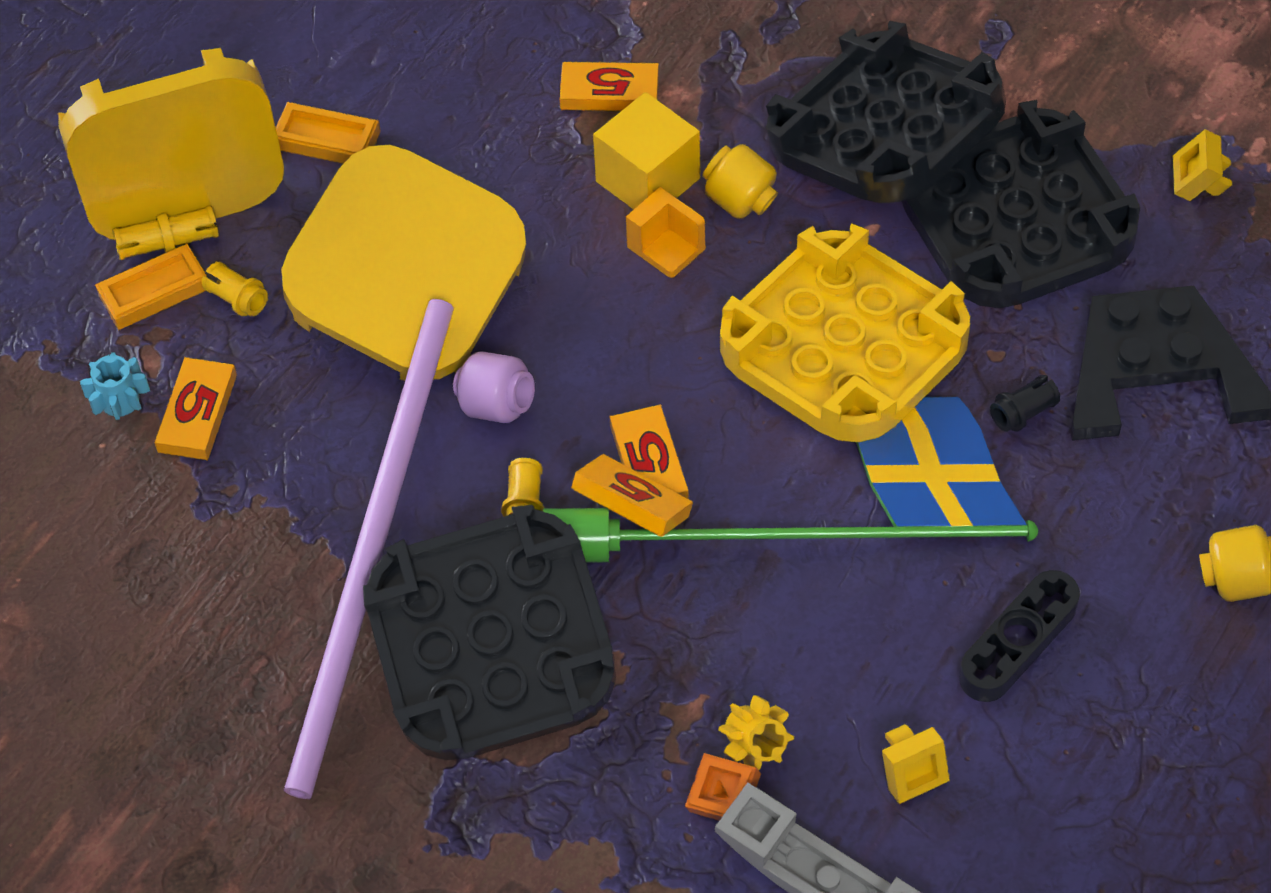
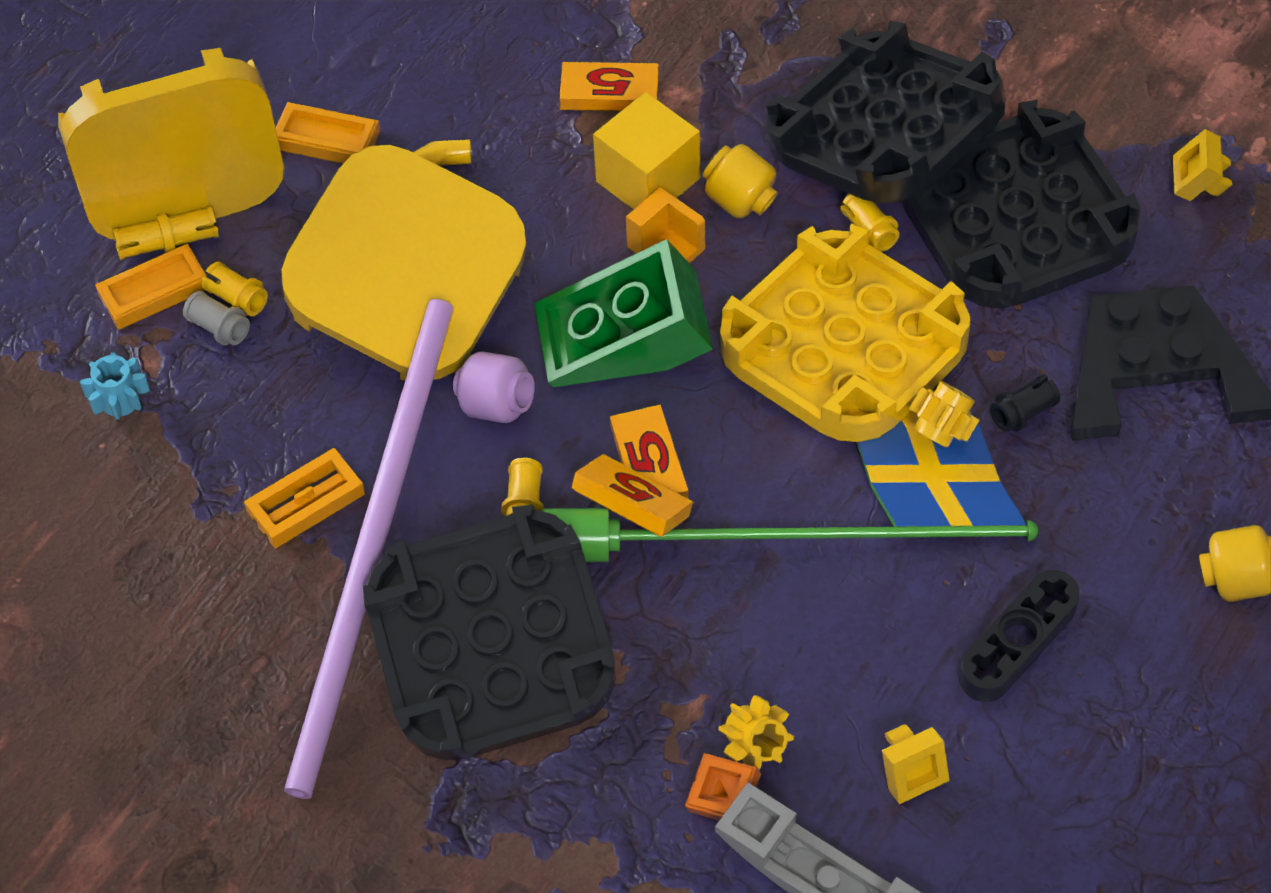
light orange tile [154,357,237,460] -> none
none -> light grey pin [183,291,250,346]
none -> light orange tile [244,447,365,549]
none -> yellow arm [413,139,472,166]
none -> green slope [534,239,713,388]
none -> yellow pin [840,194,900,252]
none -> yellow gear [909,381,980,447]

